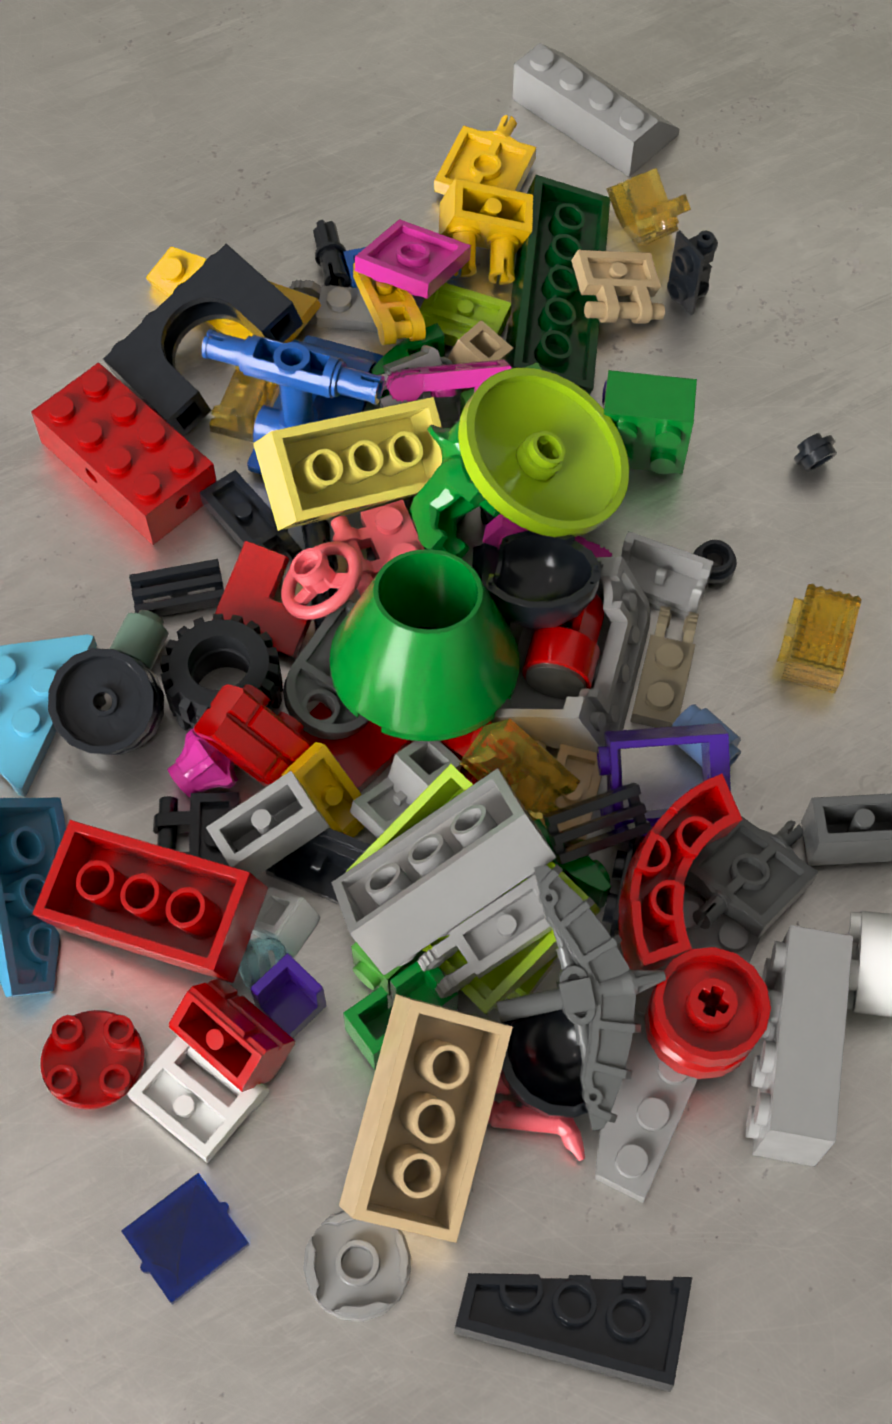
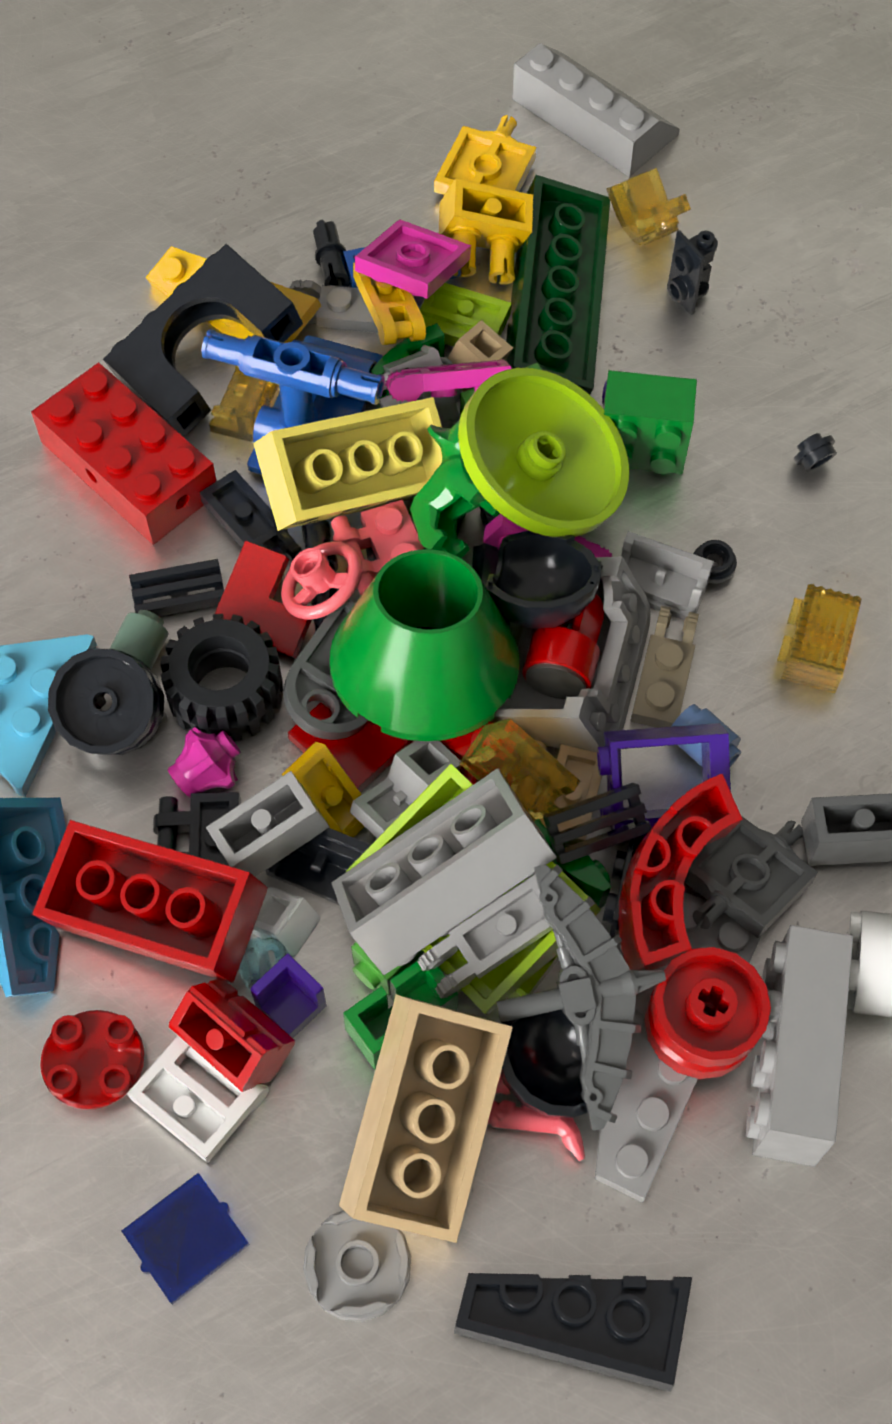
red brick [193,684,312,787] -> none
tan plate [571,250,665,324] -> none

